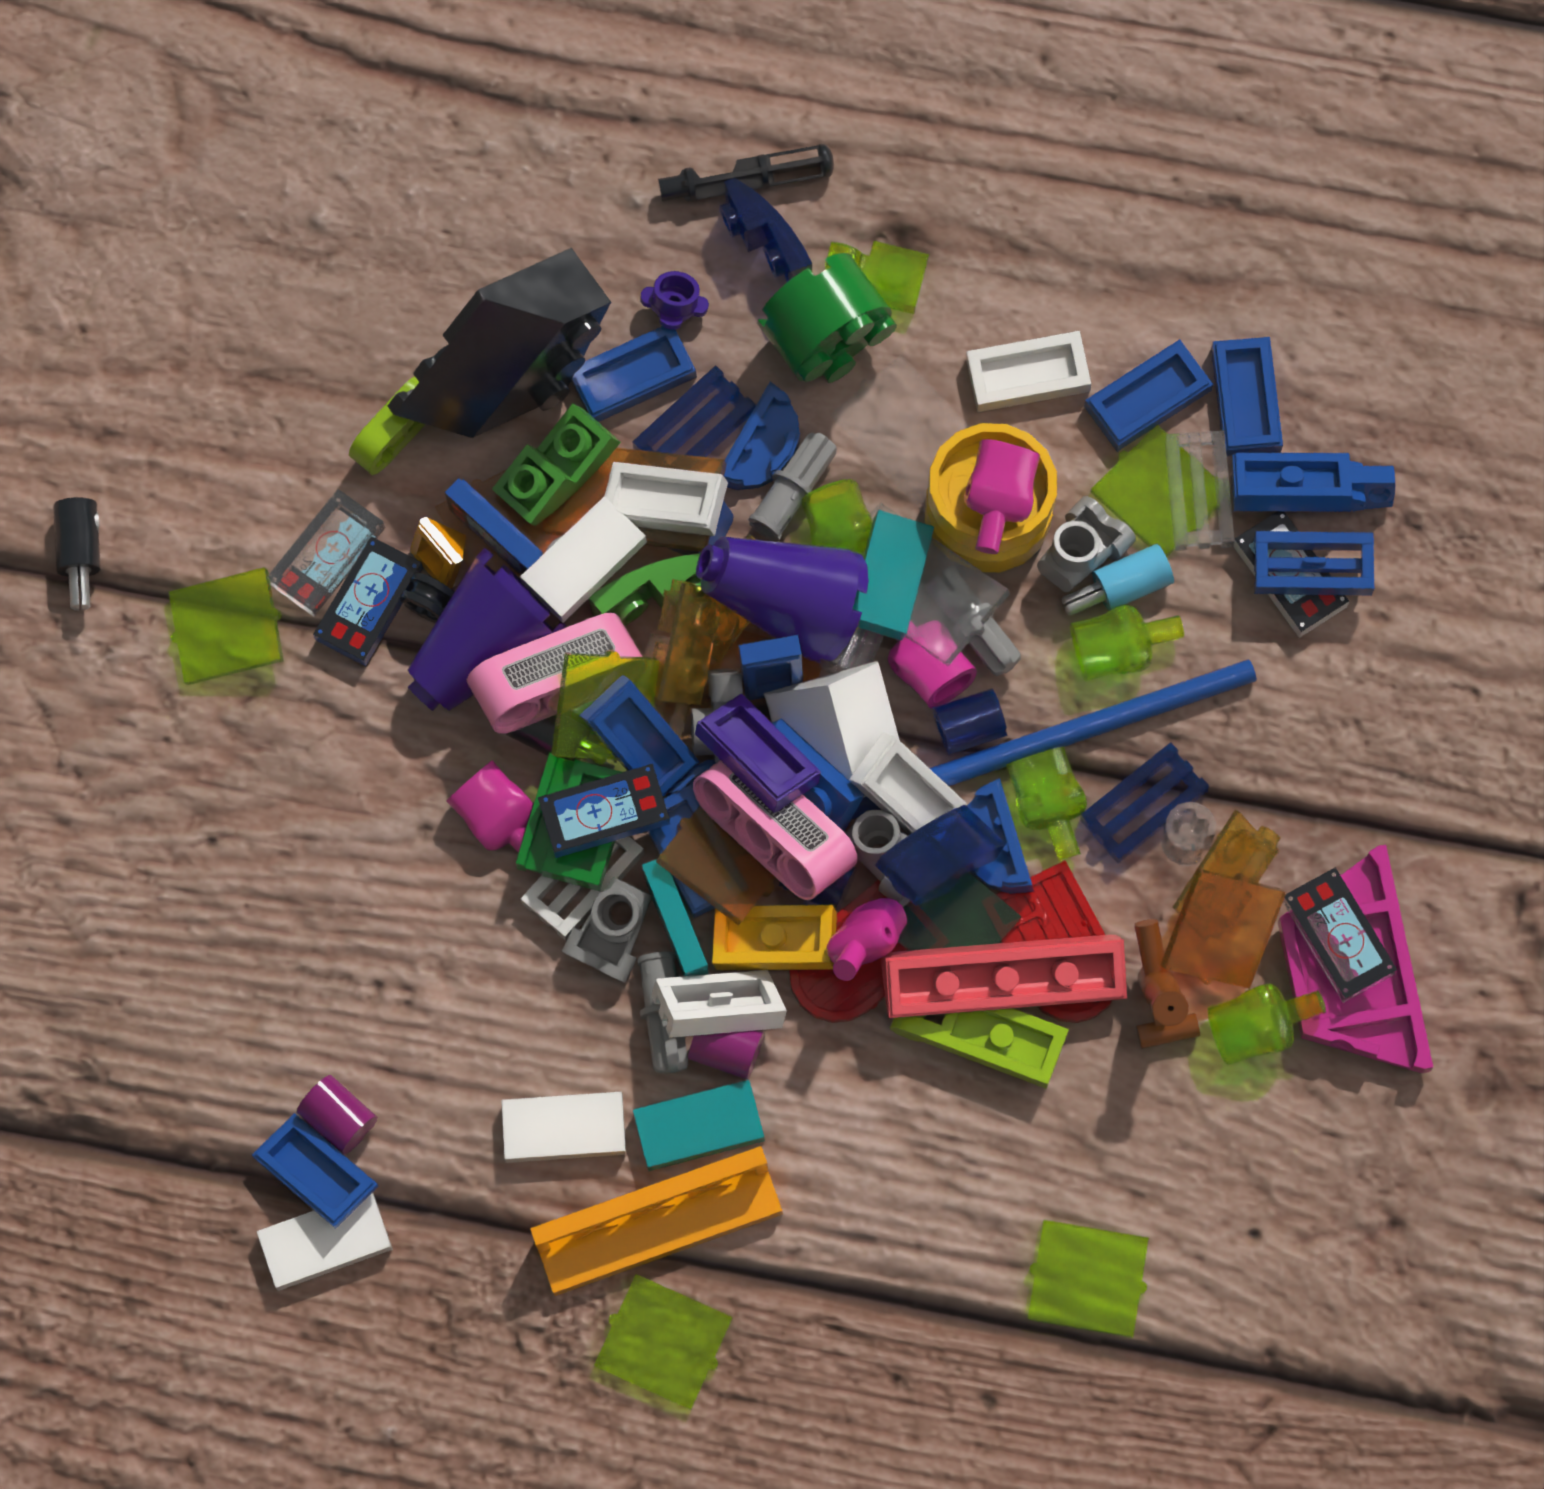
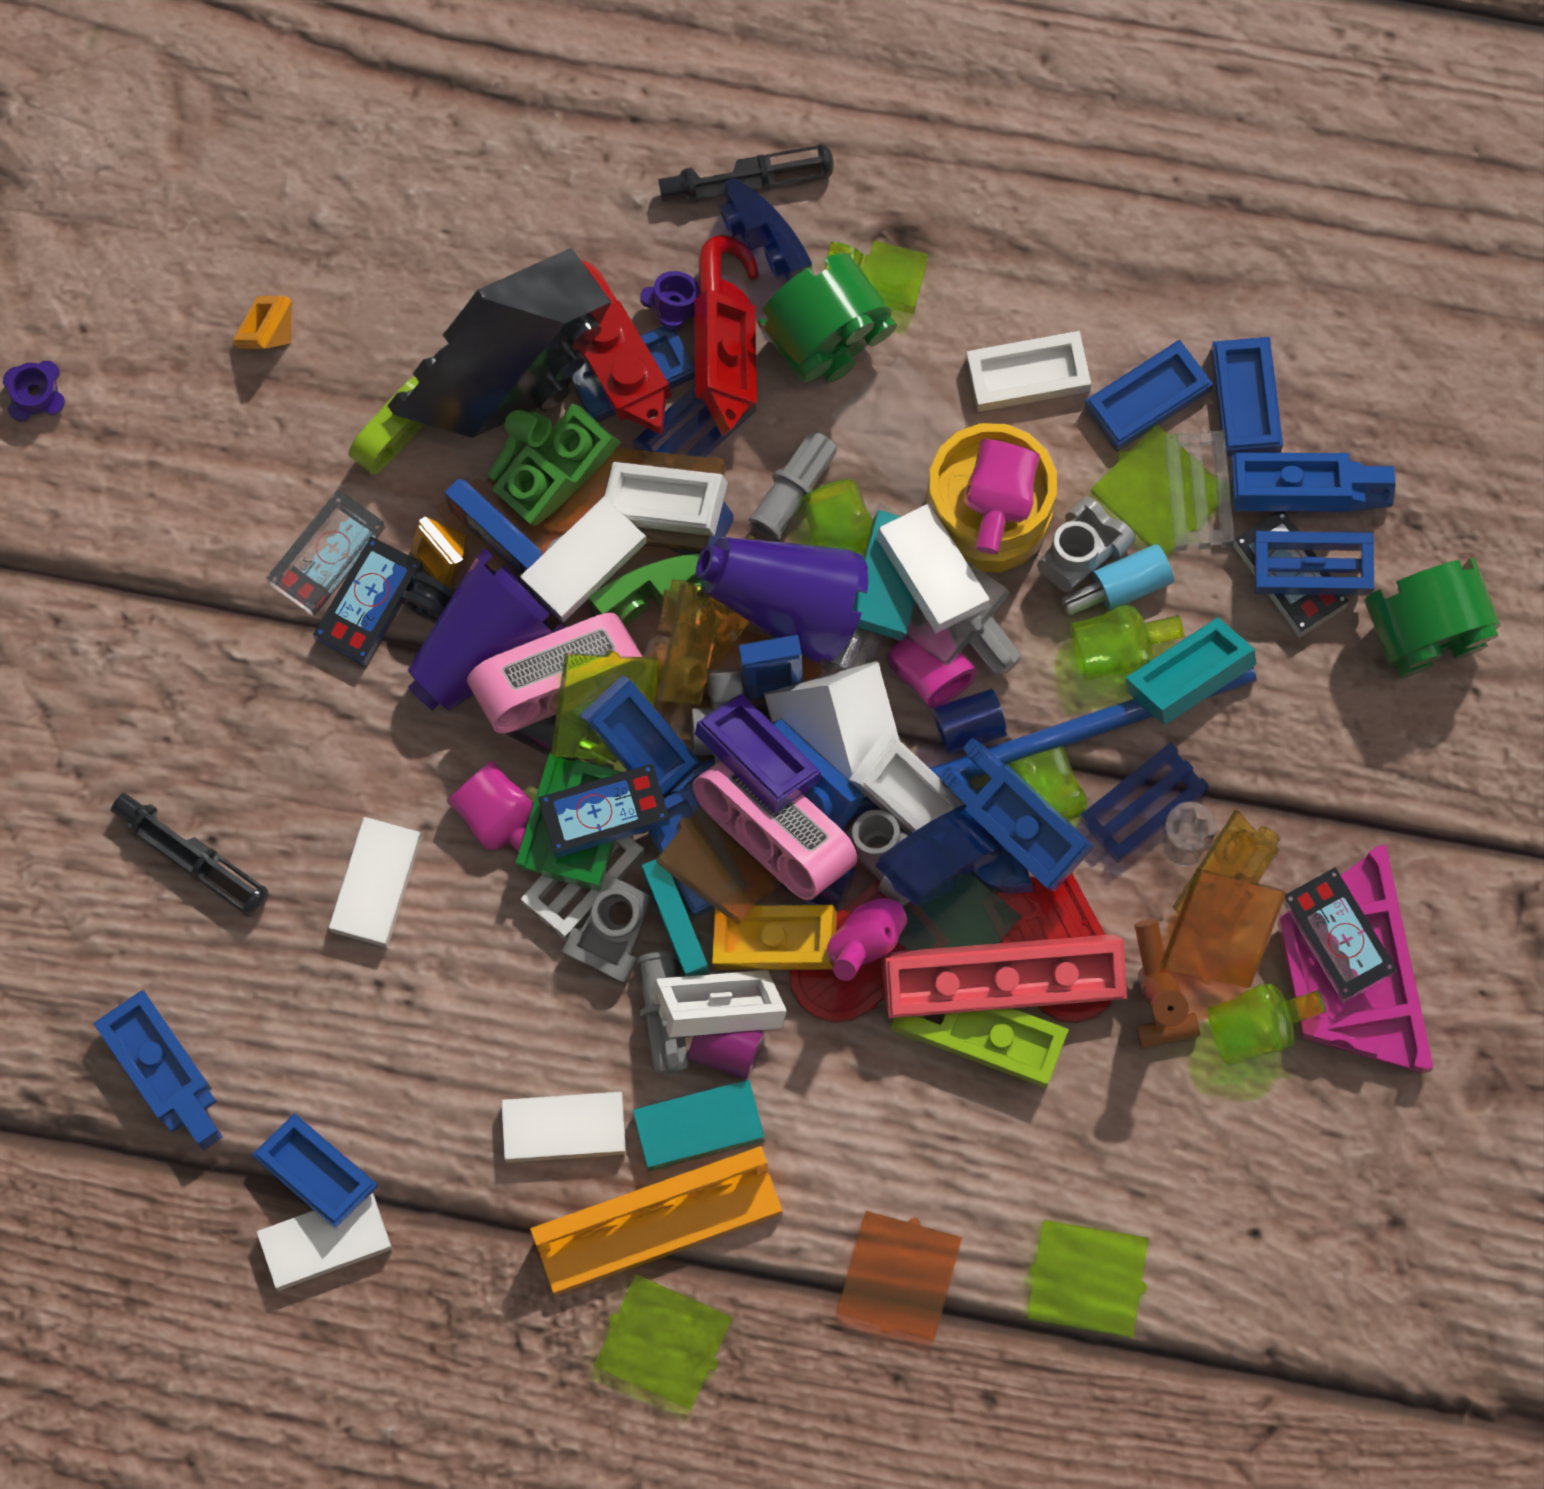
black piece [53,497,101,611] -> none
clear neon green piece [169,567,284,685] -> none
magenta piece [296,1075,378,1155] -> none
blue tile [717,381,800,490] -> none
none -> dark purple plate [3,361,65,422]
none -> blue hinge [93,990,223,1151]
none -> black piece [111,792,269,917]
none -> light orange slope [232,295,292,349]
none -> white tile [329,817,422,948]
none -> bright green hand [487,410,552,482]
none -> red plate [580,259,672,434]
none -> red plate [694,235,759,436]
none -> clear orange piece [837,1211,962,1341]
none -> white tile [876,503,990,633]
none -> blue hinge [938,738,1094,891]
none -> teal tile [1126,617,1257,726]
none -> green brick [1364,558,1501,678]

